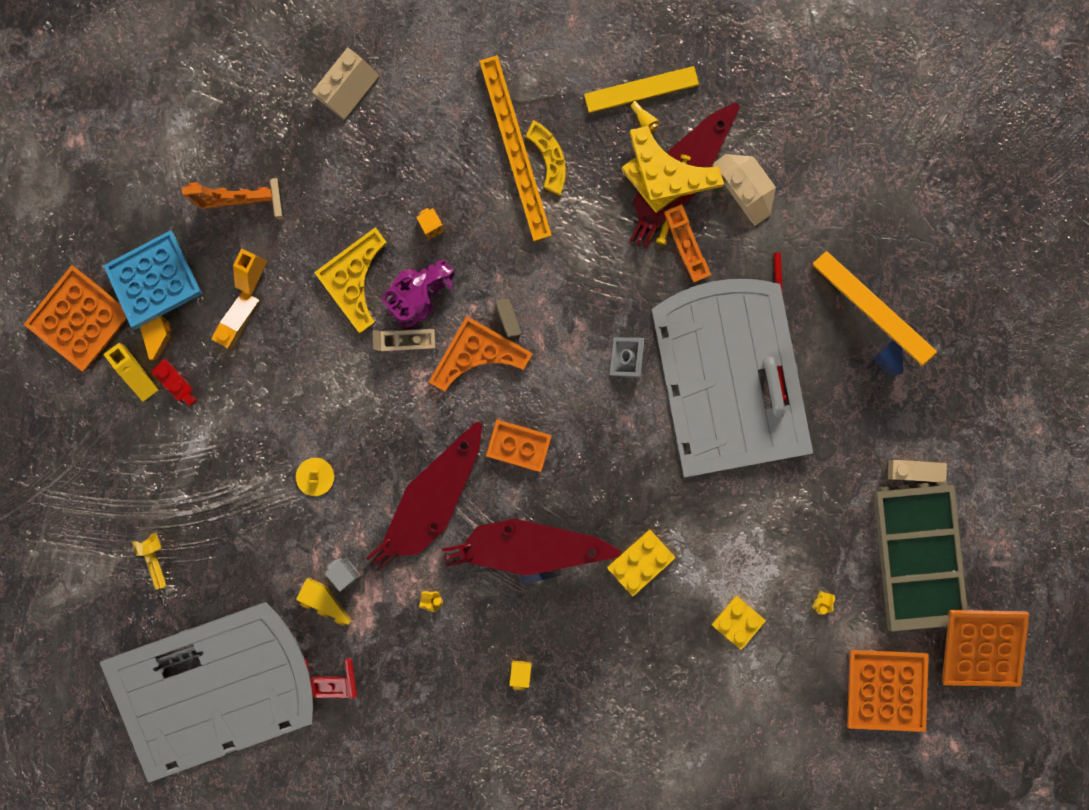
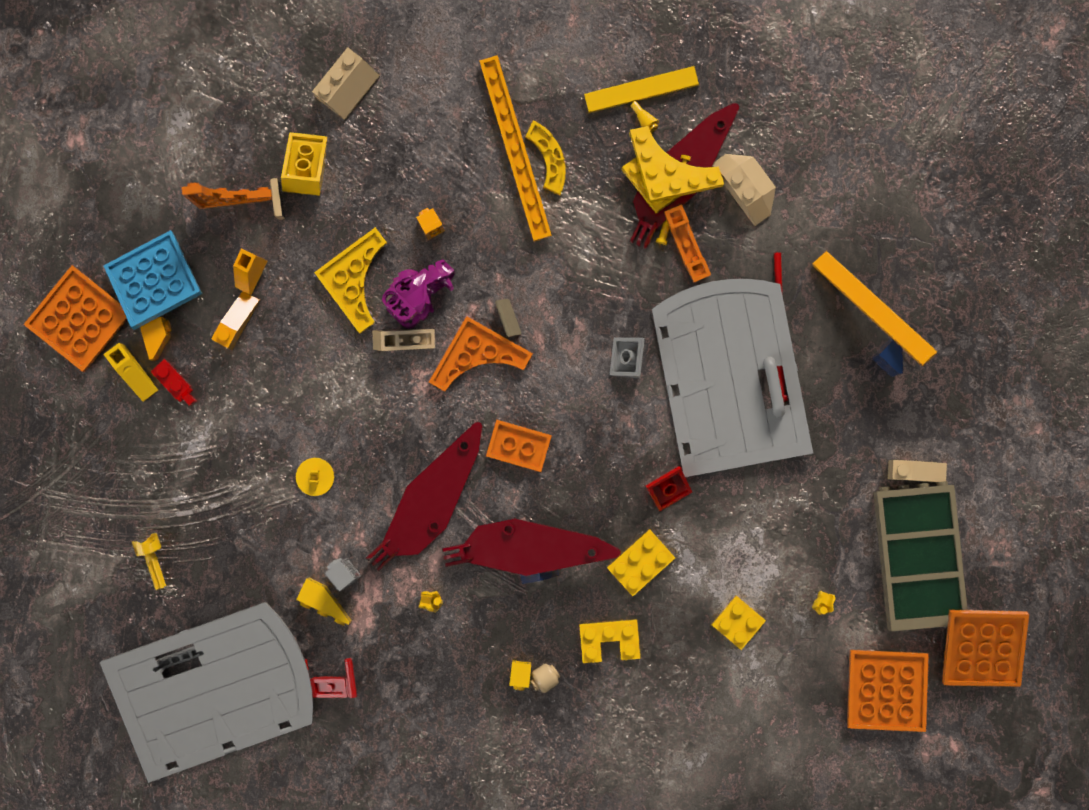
none -> yellow slope [281,133,327,196]
none -> tan head [530,664,560,693]
none -> yellow plate [579,619,640,663]
none -> red slope [645,466,692,511]

